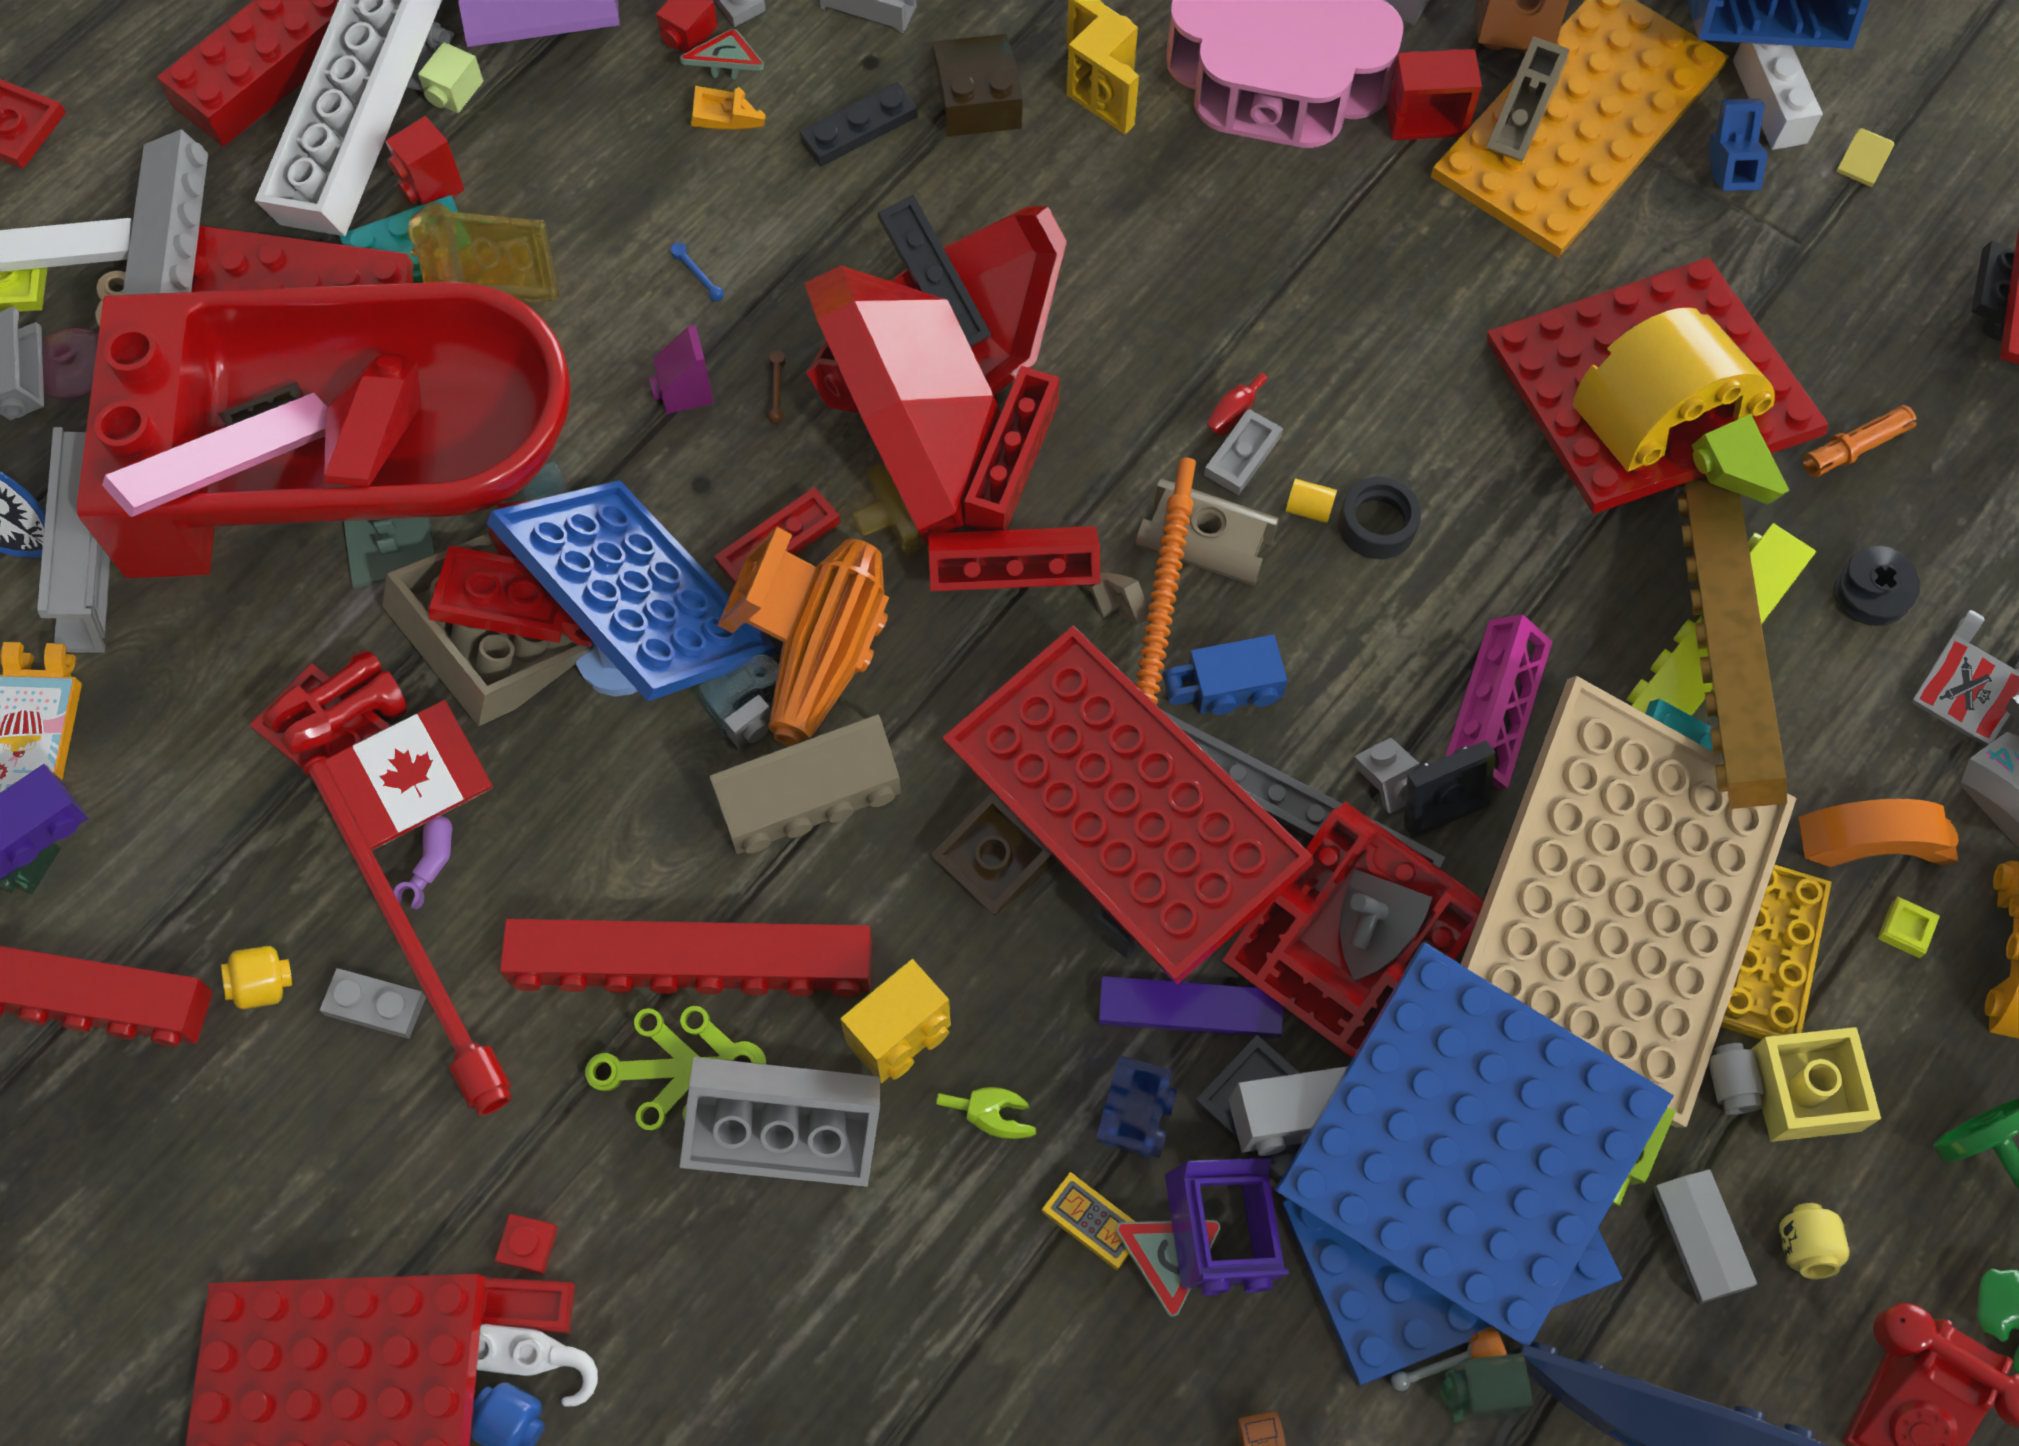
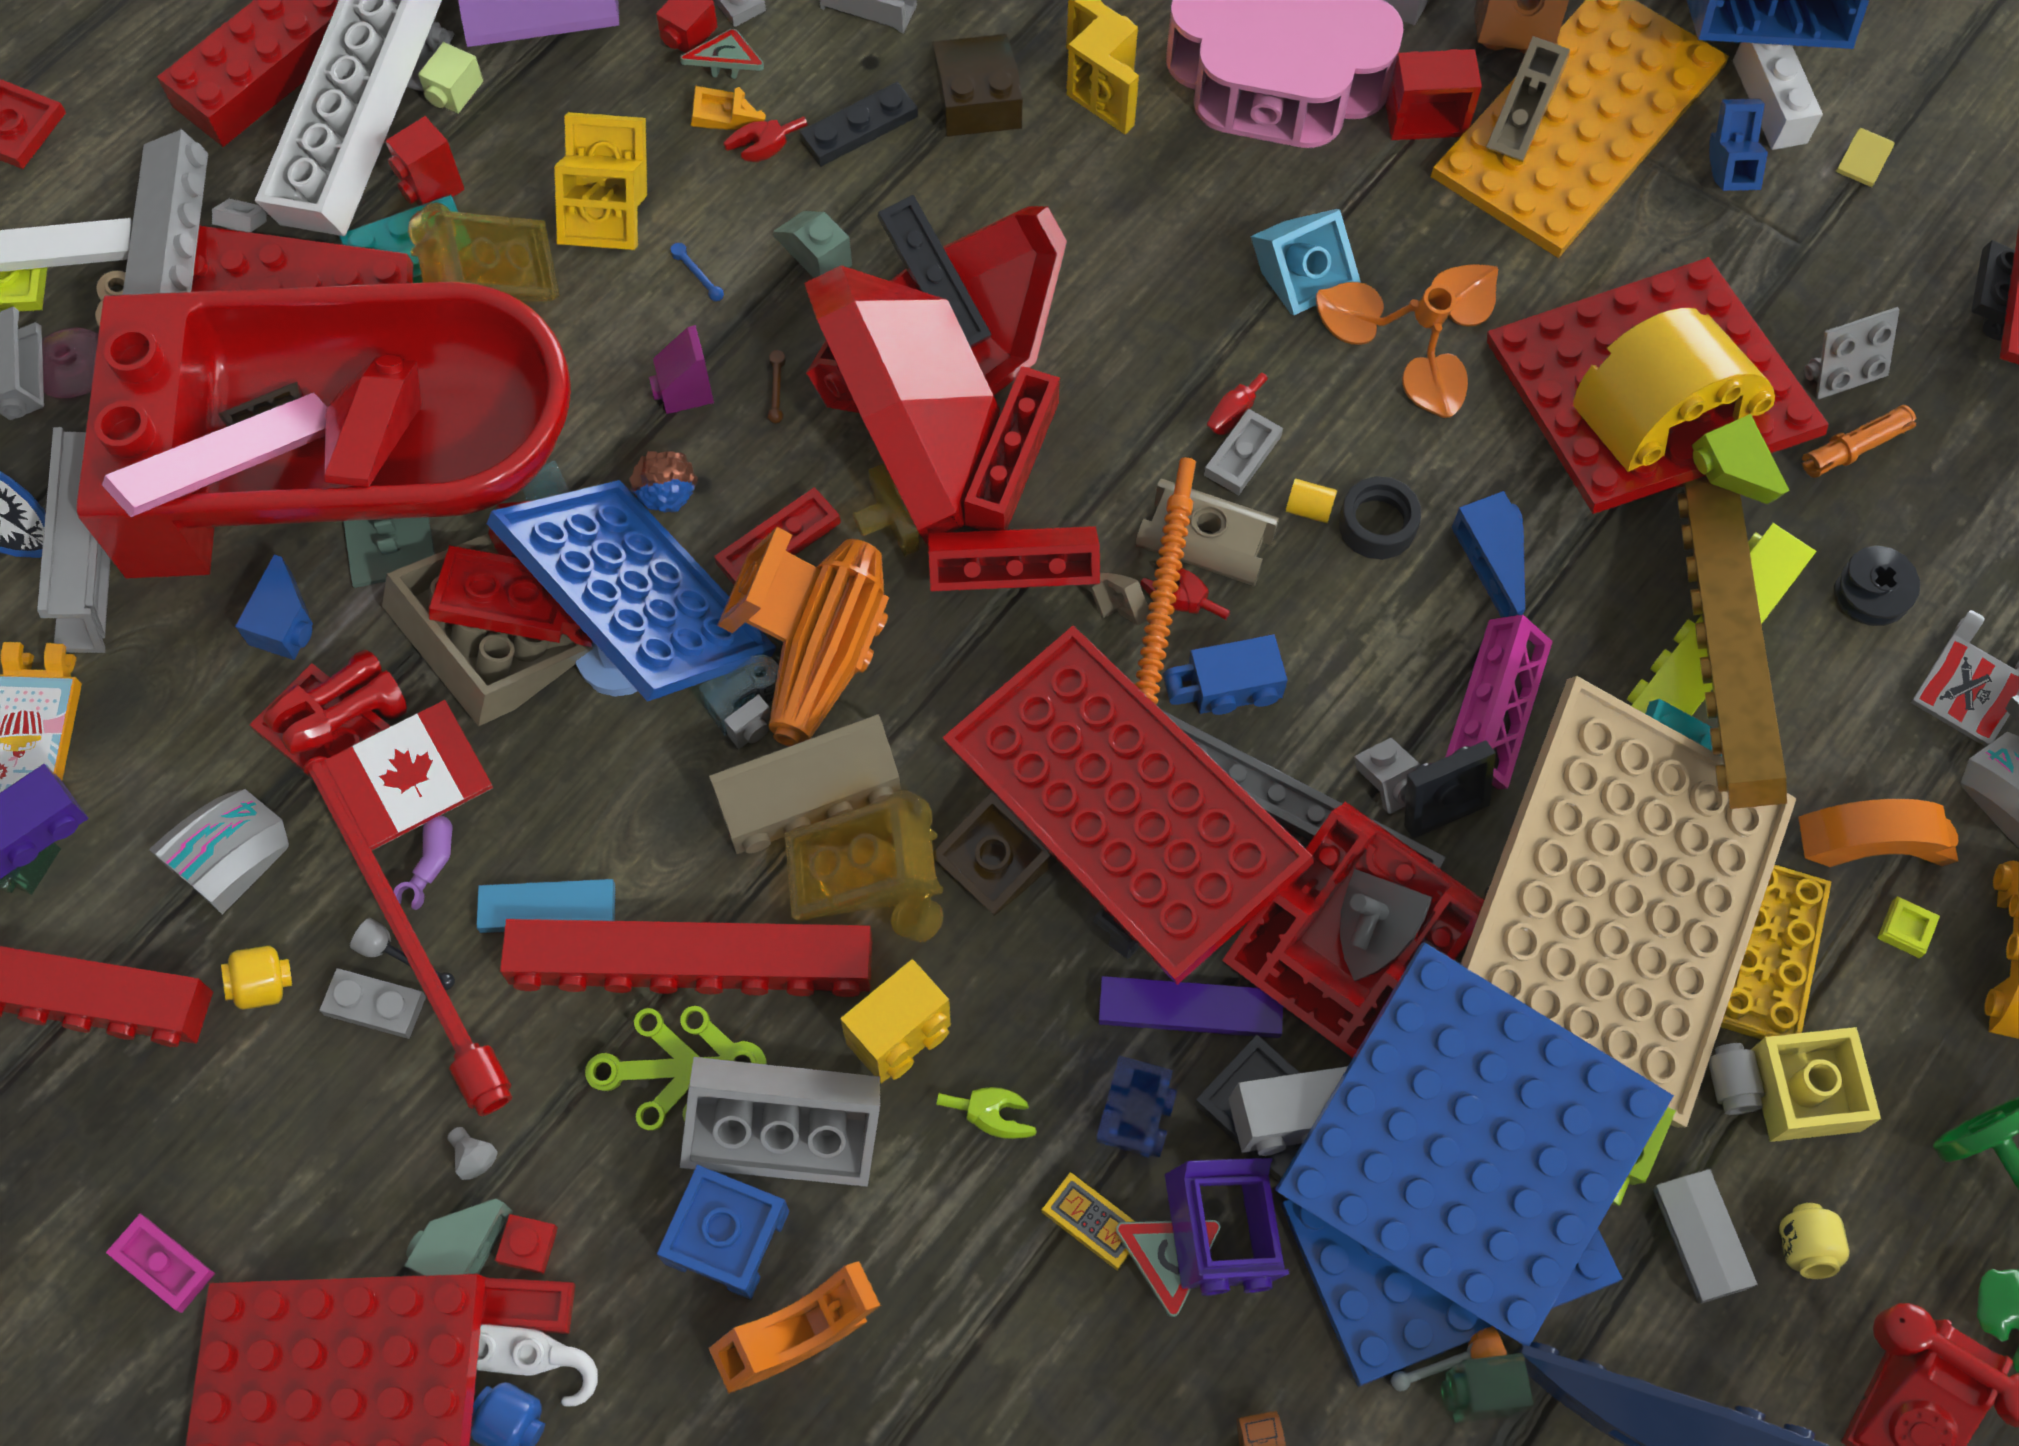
none -> dark pink plate [106,1214,215,1313]
none -> light grey slope [149,789,289,914]
none -> light grey plate [212,198,267,233]
none -> blue slope [235,554,313,660]
none -> light grey hinge [350,918,455,990]
none -> sand green slope [404,1198,513,1276]
none -> light grey rock [448,1127,498,1180]
none -> dark azure tile [477,879,615,933]
none -> yellow bracket [554,112,647,250]
none -> piece [629,451,698,513]
none -> blue panel [657,1165,789,1300]
none -> orange arch [708,1261,881,1393]
none -> red hand [723,117,808,162]
none -> sand green slope [773,211,852,278]
none -> clear yellow piece [785,790,944,942]
none -> red hand [1140,568,1231,620]
none -> medium azure slope [1251,209,1361,315]
none -> orange plant [1316,265,1498,418]
none -> blue slope [1451,491,1525,618]
none -> light grey hinge [1804,307,1900,399]

